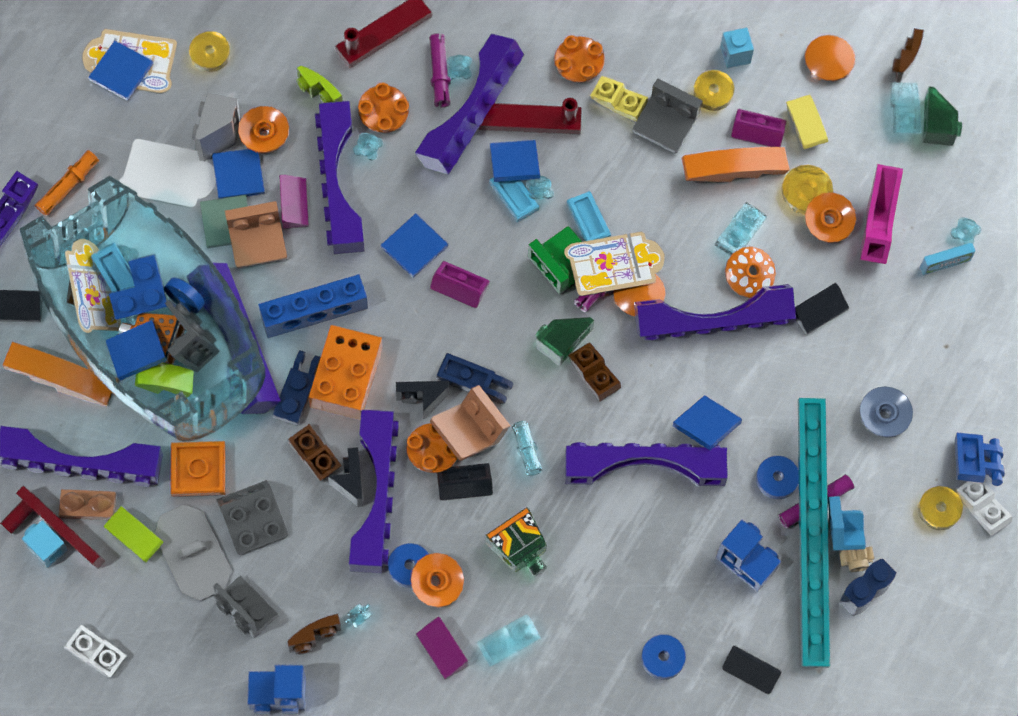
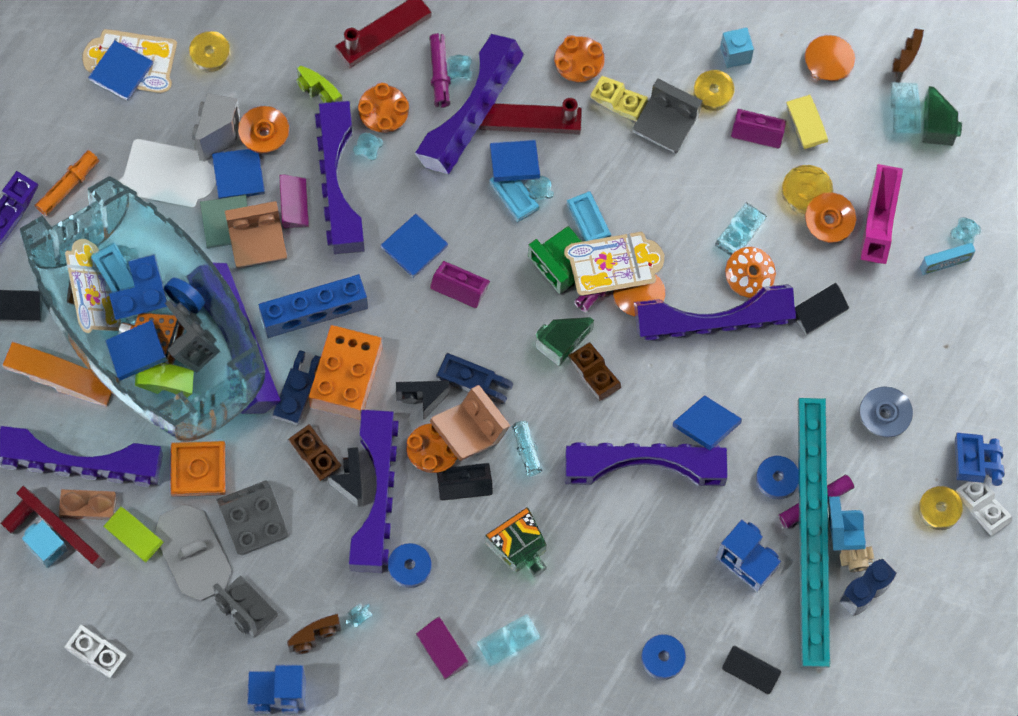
orange dish [410,553,464,607] -> none
orange slope [682,147,790,182] -> none

